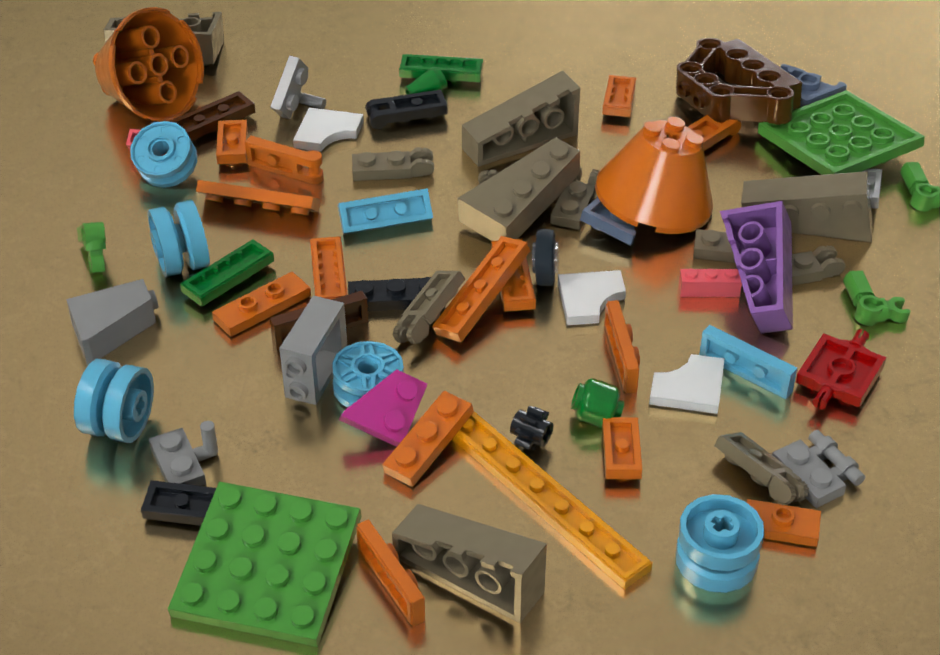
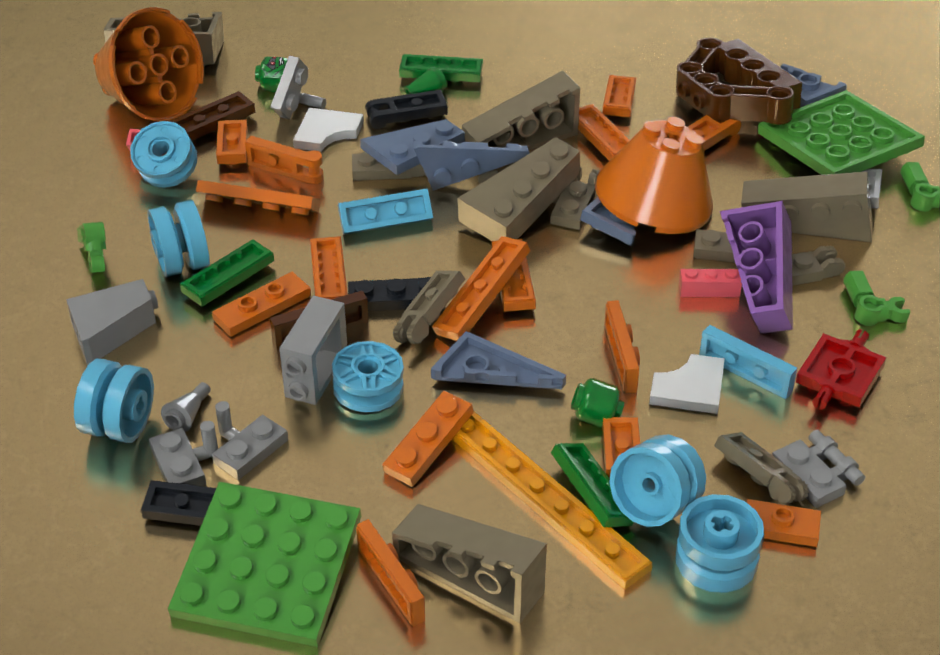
dark pink wing [339,369,428,447] -> none
black gear [510,405,554,451] -> none
black wheel [532,229,559,286] -> none
white tile [558,270,626,325] -> none
none -> light grey cone [161,382,211,432]
none -> light grey plate [212,401,288,480]
none -> green head [255,56,288,92]
none -> sand blue wing [360,119,465,175]
none -> sand blue wing [413,140,530,191]
none -> sand blue wing [431,331,566,390]
none -> green plate [551,443,634,527]
none -> orange plate [578,104,630,161]
none -> medium azure wheel [609,434,706,527]

